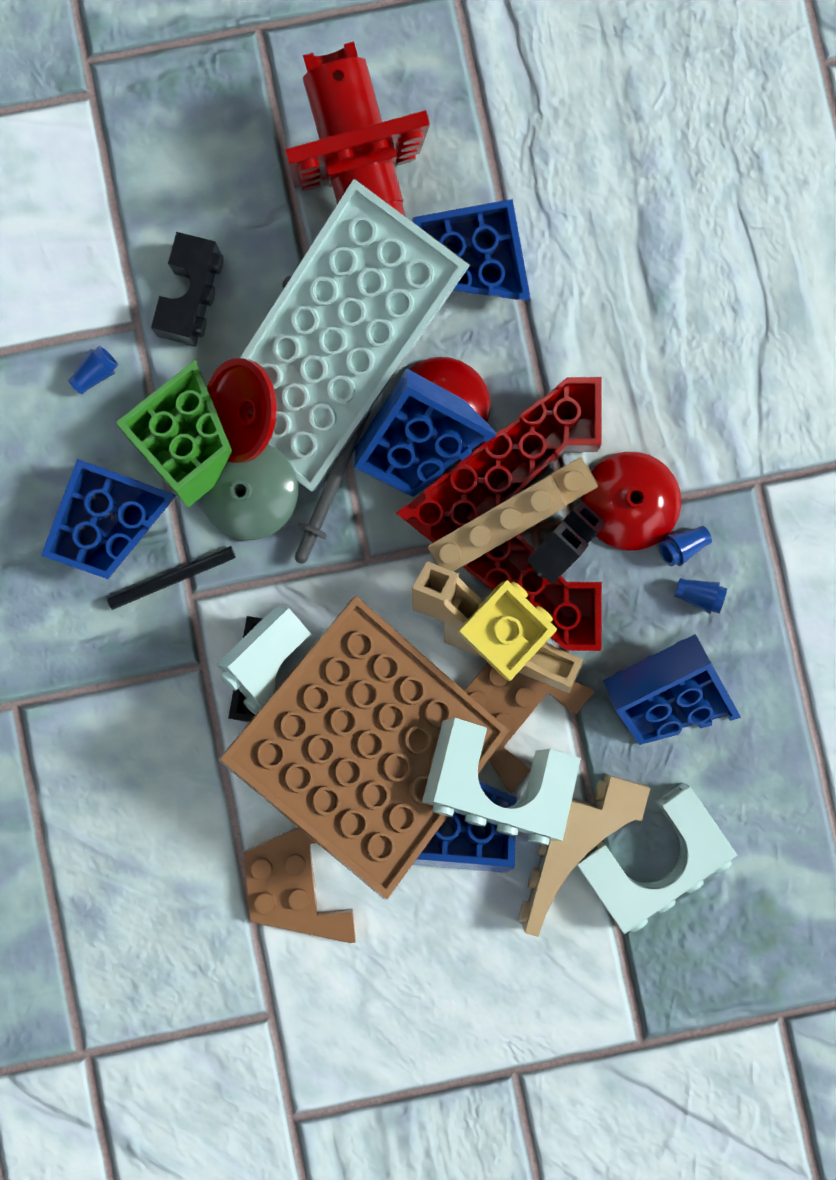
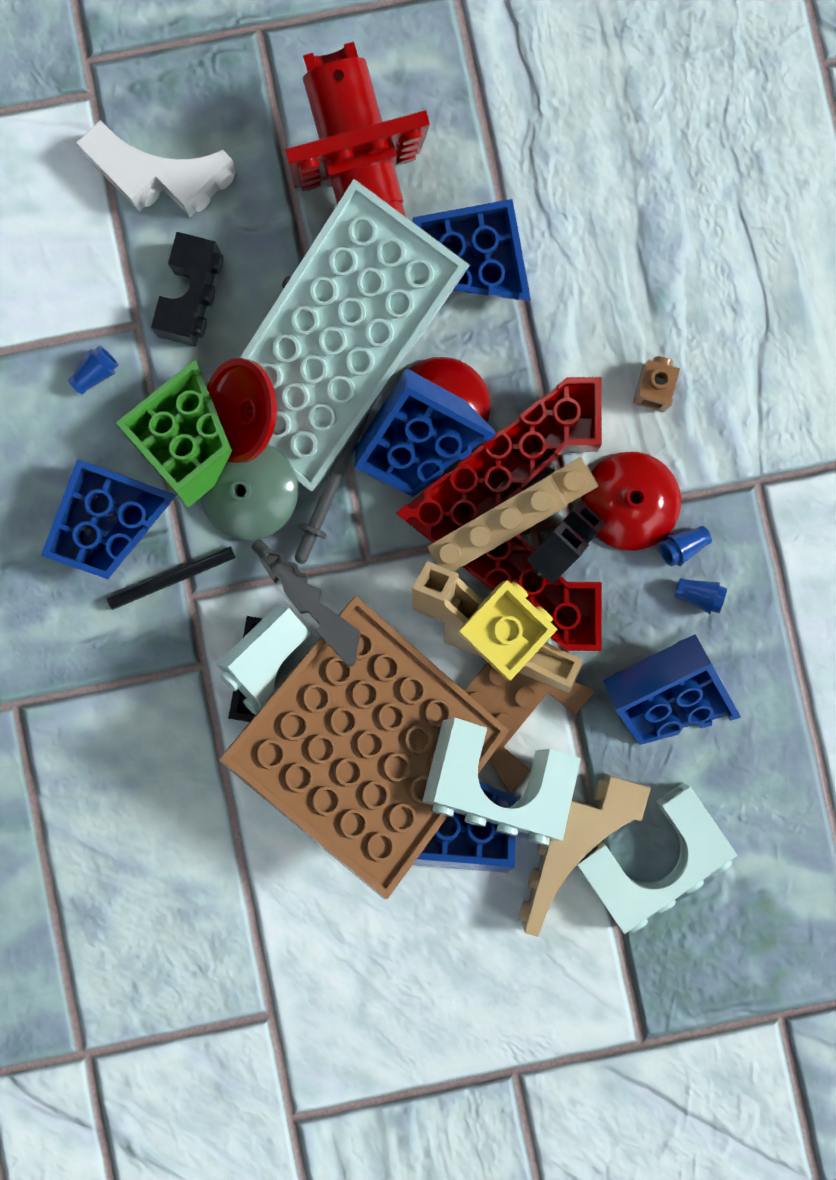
medium nougat wing [243,827,356,943] -> none
none -> white arch [76,120,237,217]
none -> dark grey sword [252,539,361,667]
none -> medium nougat brick [632,356,680,412]

